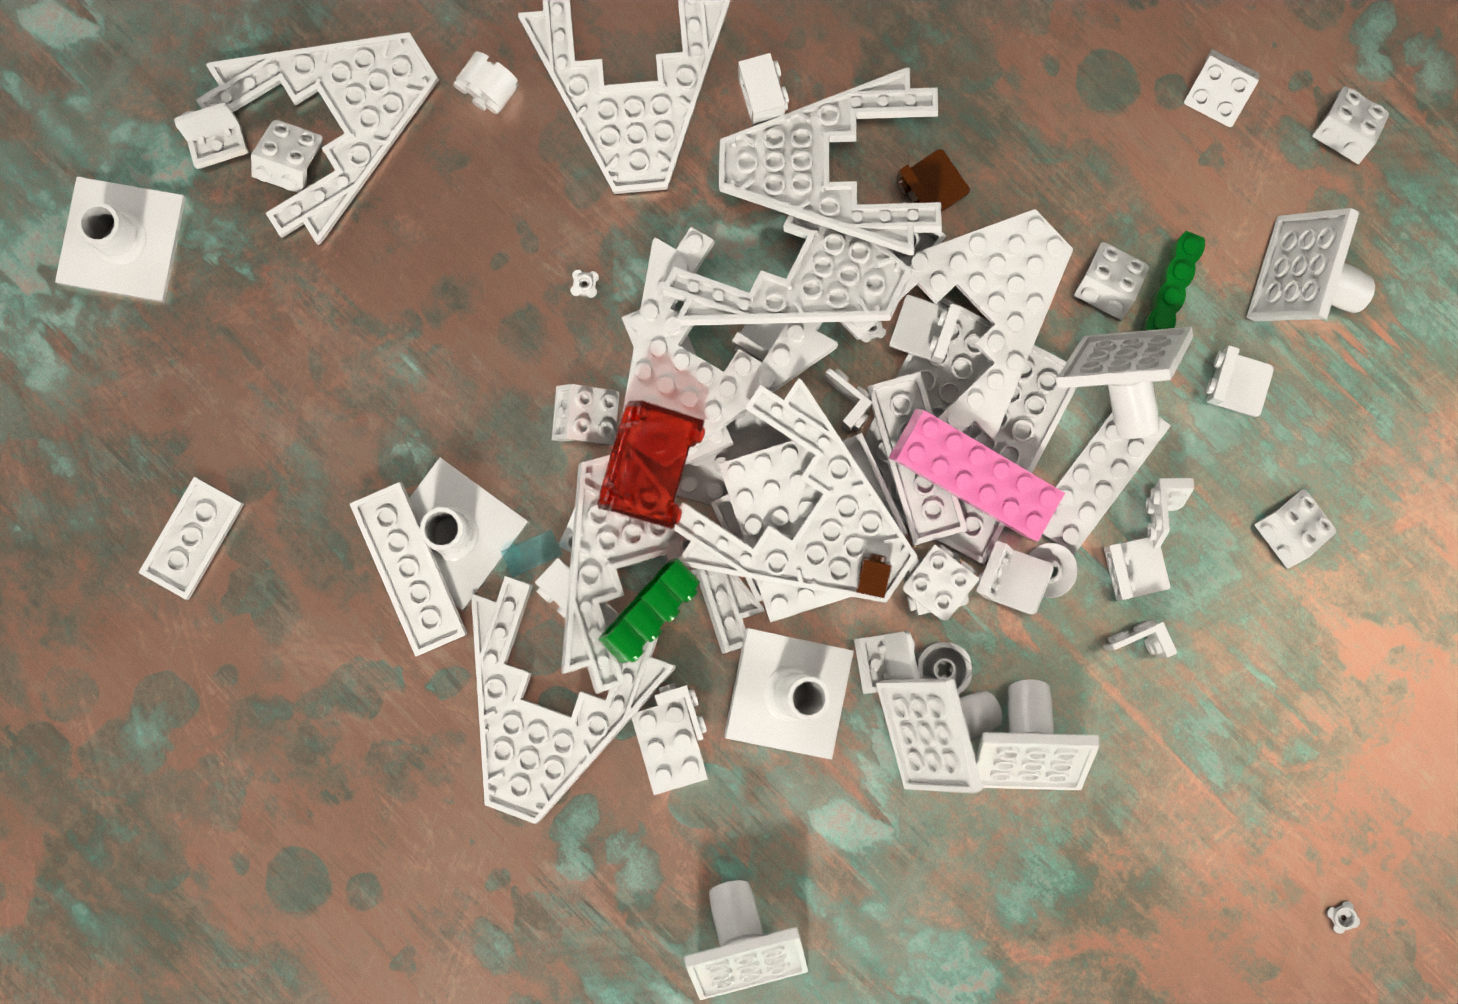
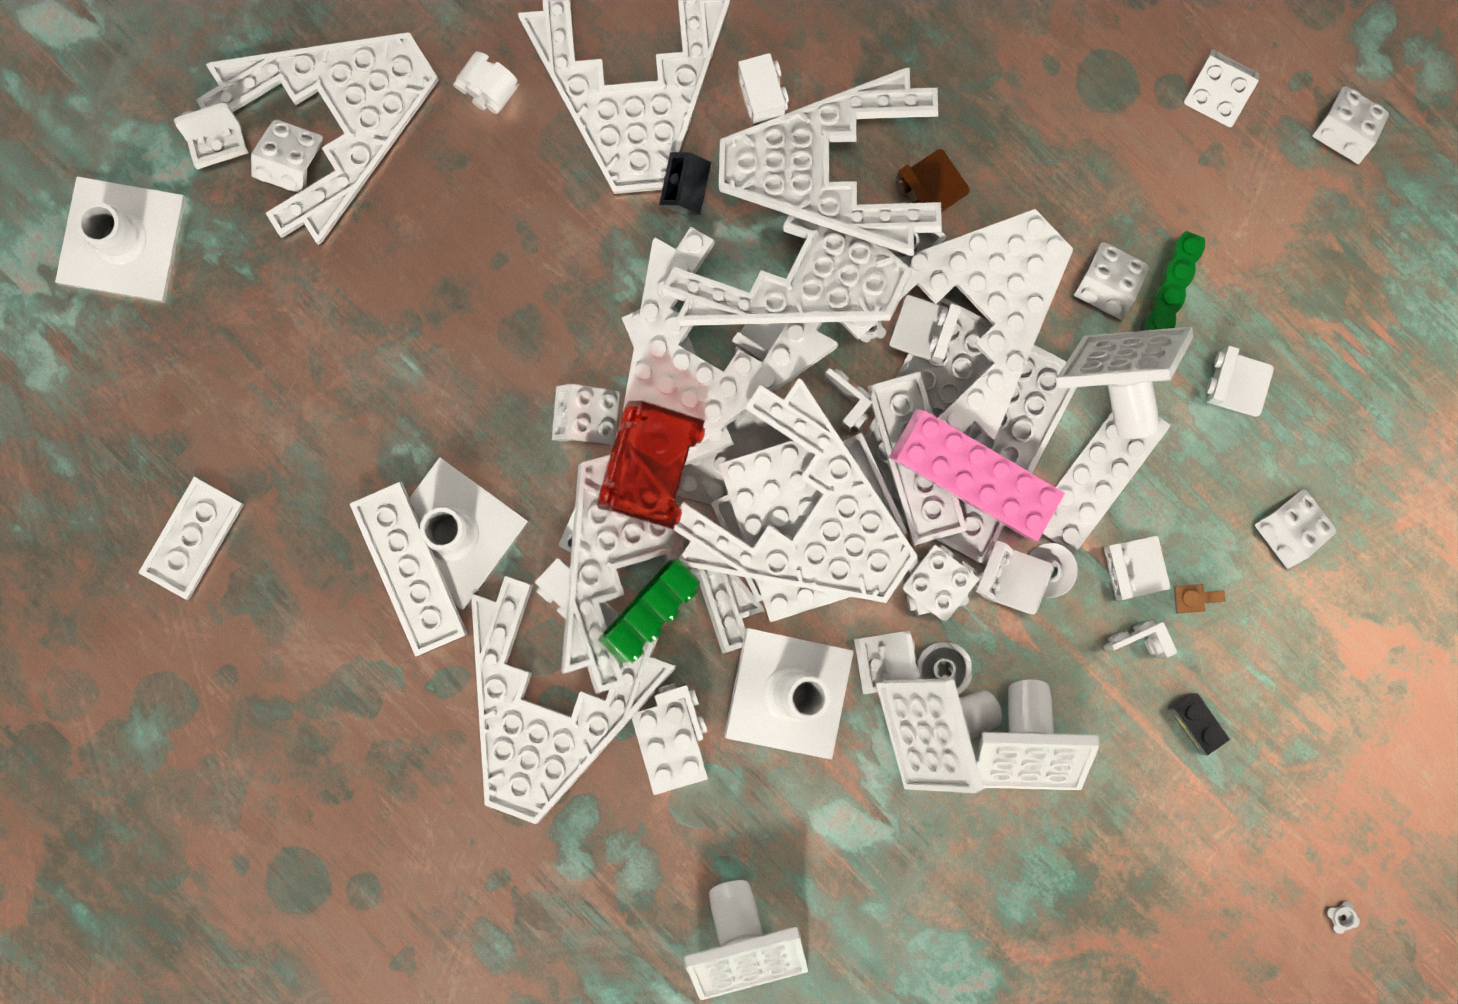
clear light blue tile [500,529,563,577] -> none
white plate [570,269,599,298] -> none
reddish brown brick [856,553,892,599] -> none
white bracket [1146,478,1194,548] -> none
white piece [1246,208,1375,321] -> none
none -> black brick [659,152,711,215]
none -> black brick [1168,693,1230,756]
none -> medium nougat plate [1174,584,1225,614]

